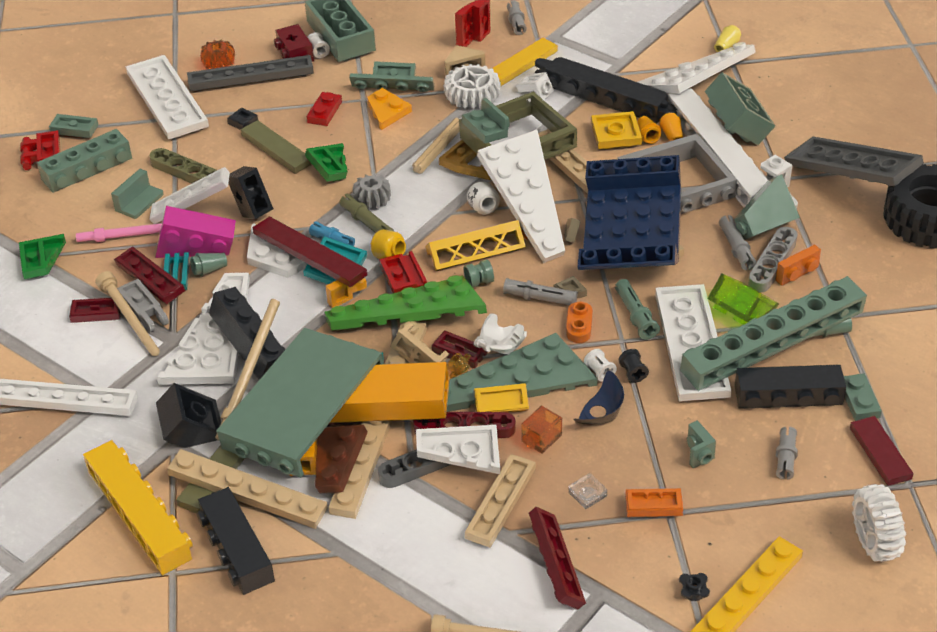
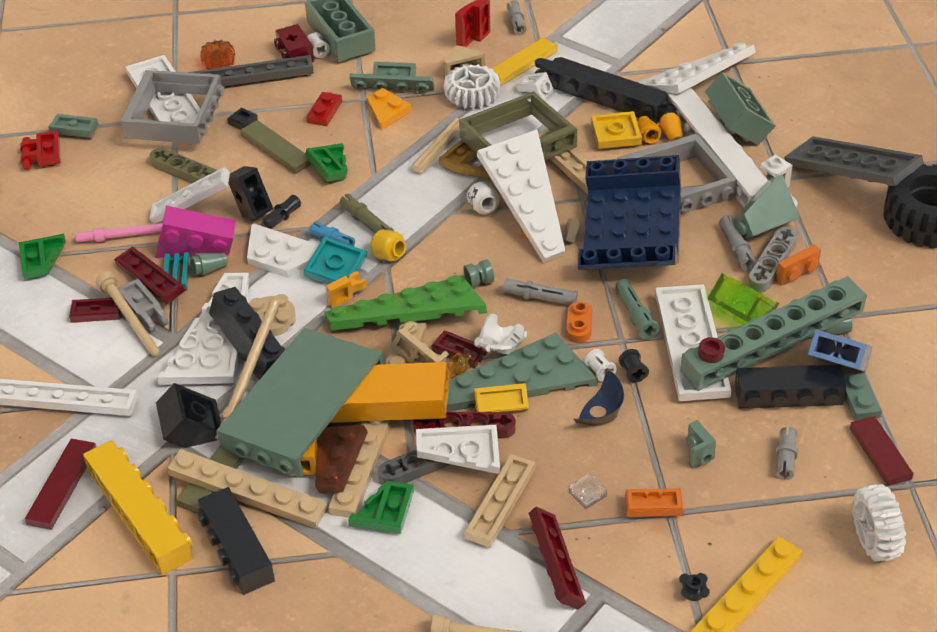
sand green brick [37,129,132,193] -> none
sand green panel [111,169,164,219] -> none
dark red tile [252,216,368,287] -> none
light grey gear [352,173,391,210] -> none
red plate [379,251,427,294] -> none
yellow fence [425,220,526,271] -> none
sand green bracket [462,98,510,143] -> none
clear orange brick [521,405,562,454] -> none
dark tan tile [553,276,587,298] -> none
light yellow cone [714,25,741,52] -> none
none -> dark red tile [25,438,96,530]
none -> light grey window [121,70,224,144]
none -> tan plate [249,294,296,336]
none -> black axle [262,195,301,229]
none -> green wing [348,481,414,534]
none -> dark red tile [698,337,725,363]
none -> medium blue brick [808,329,873,371]

